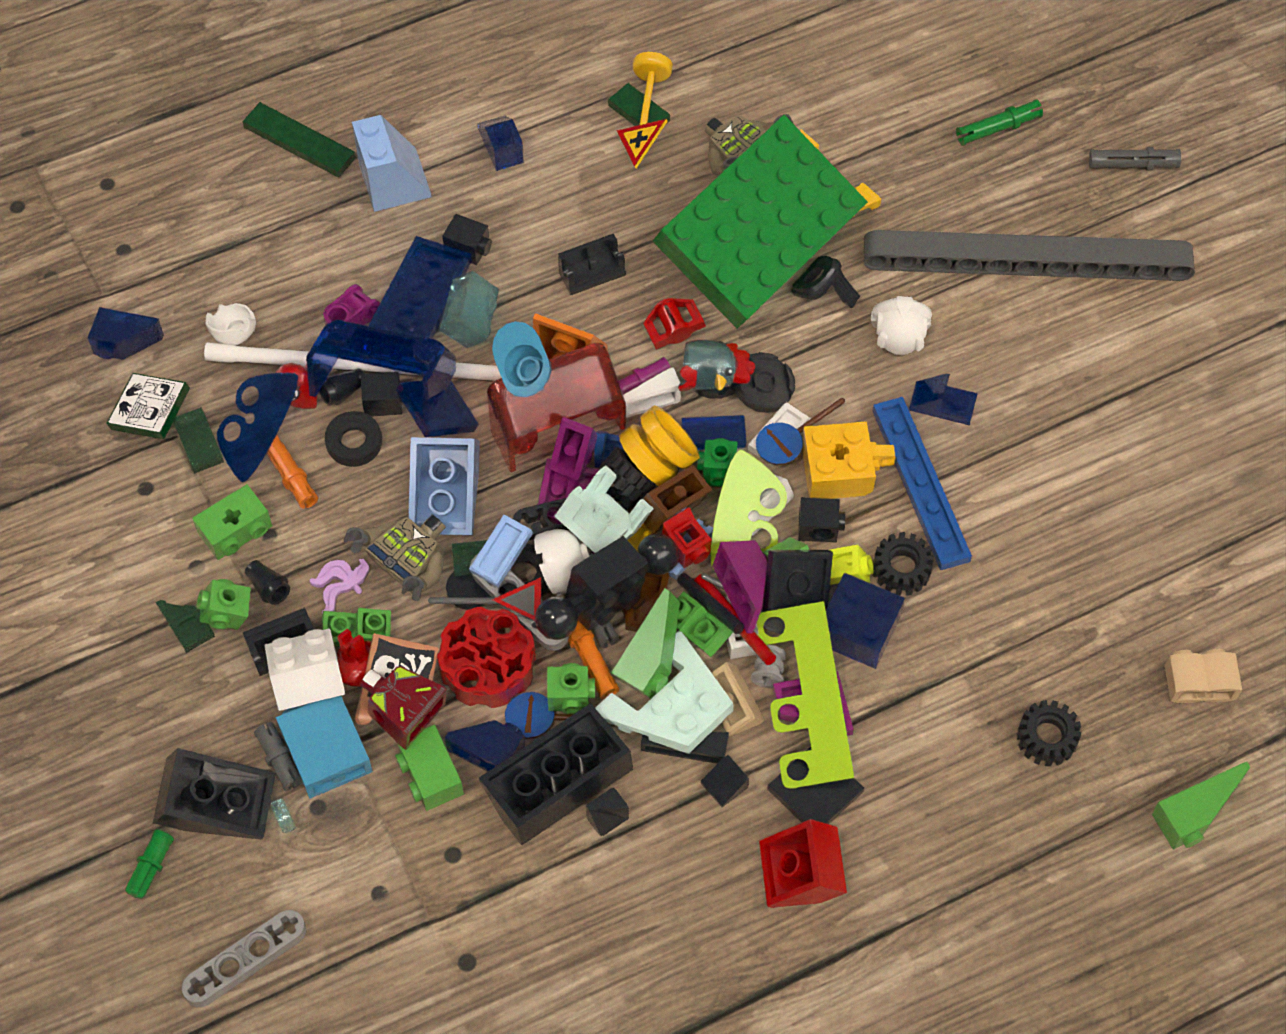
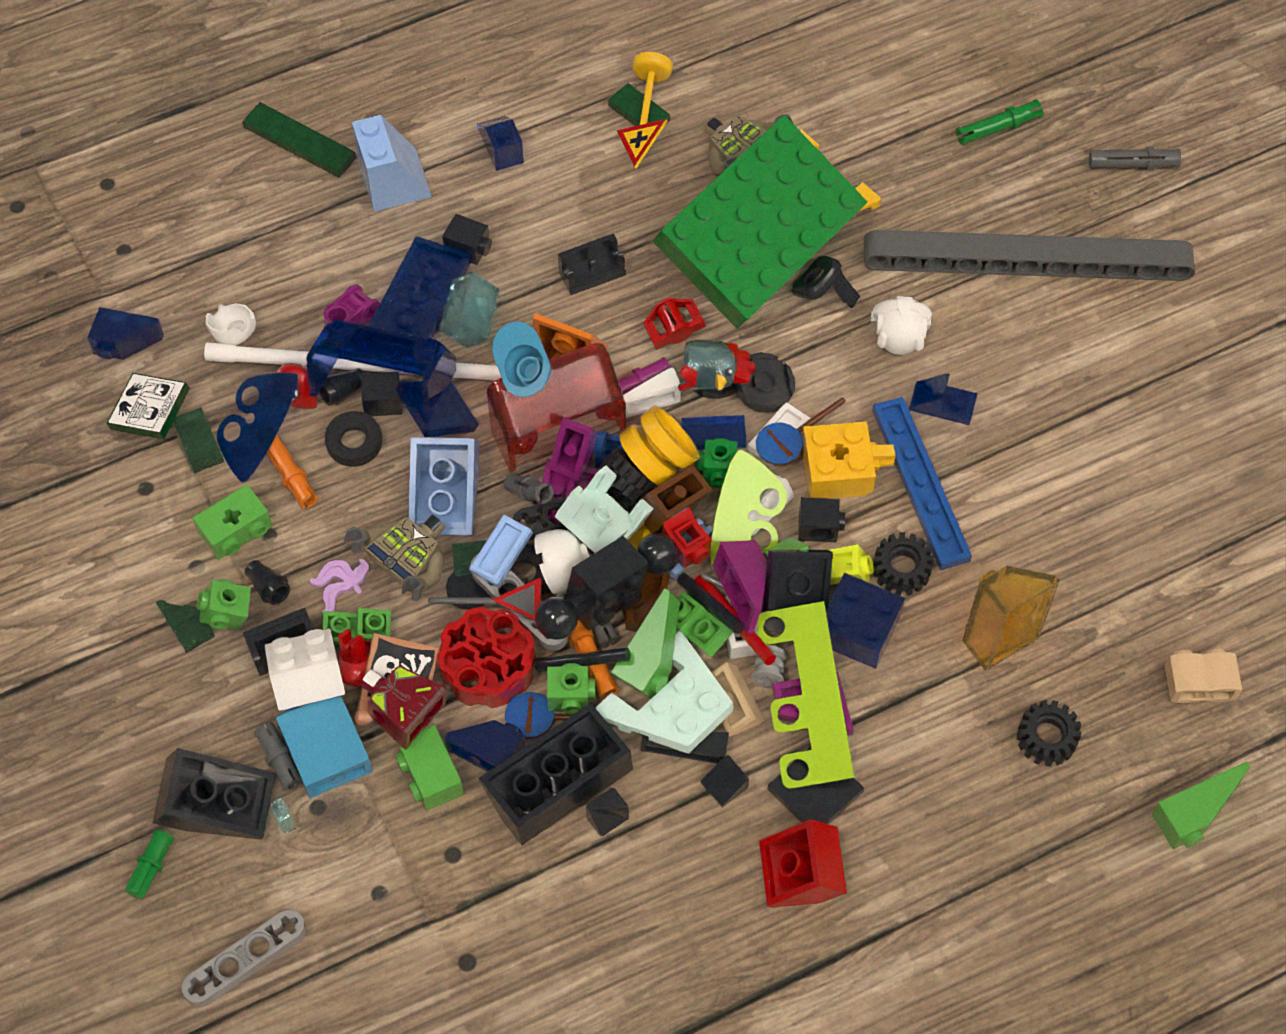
none -> dark grey pin [504,473,554,504]
none -> black bar [534,648,631,672]
none -> clear yellow slope [962,566,1060,671]

